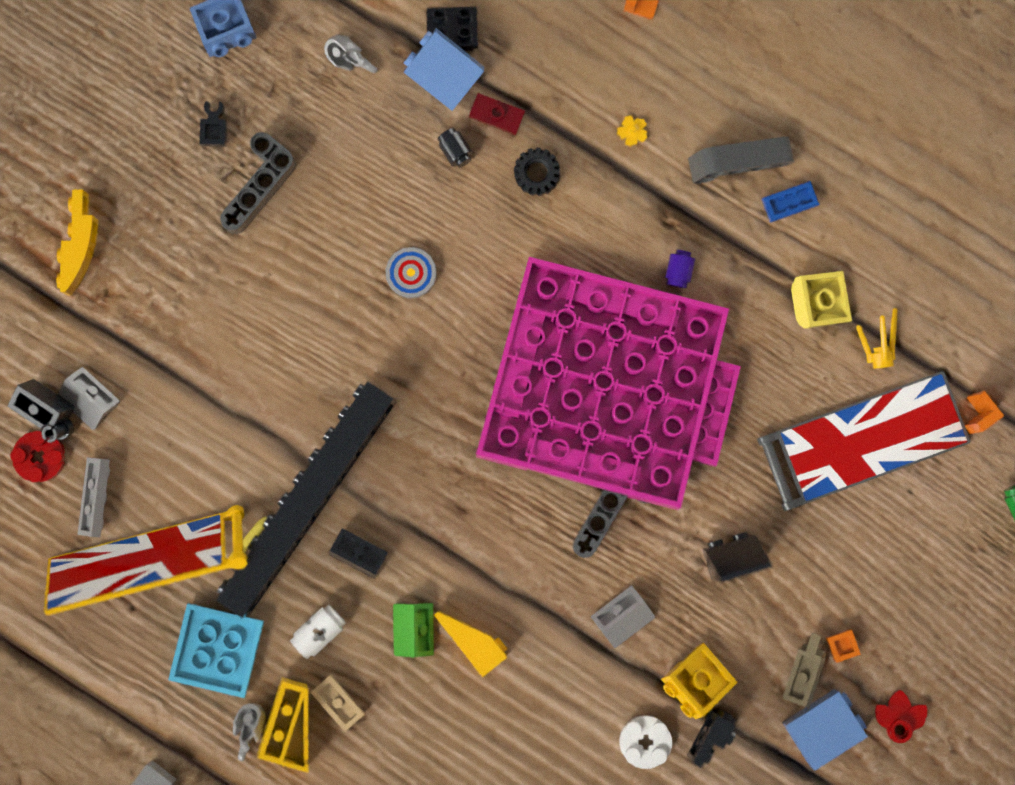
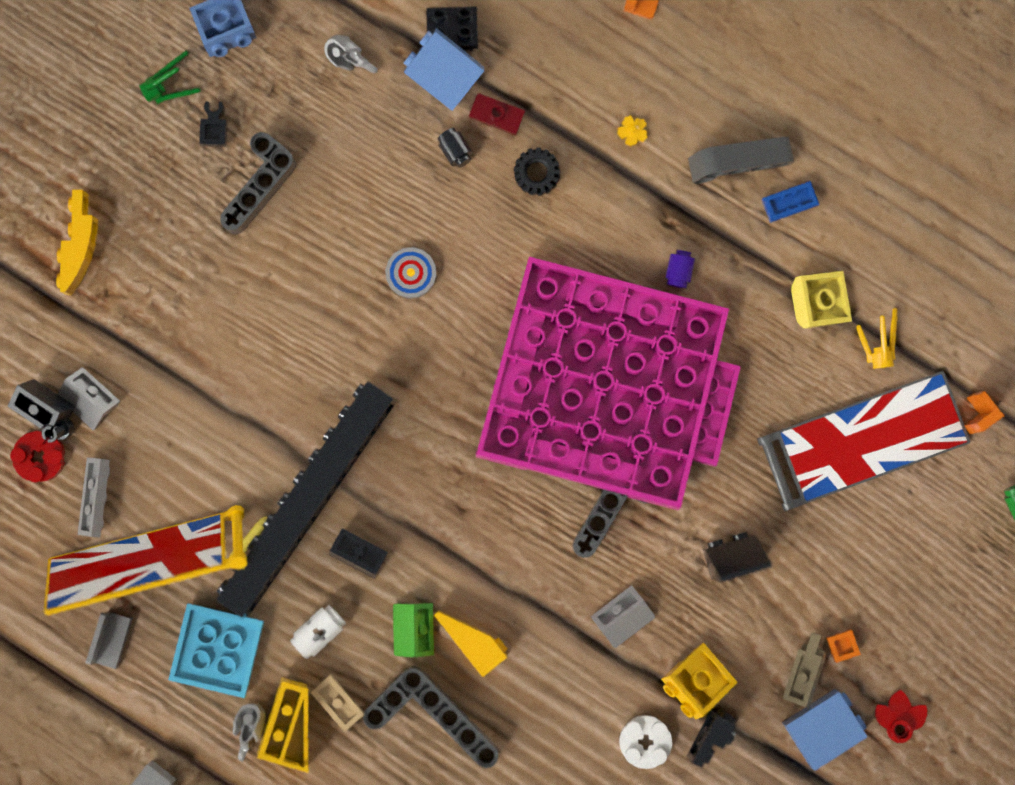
none -> light grey panel [86,611,133,669]
none -> green plant [139,50,201,104]
none -> dark grey beam [363,666,498,768]

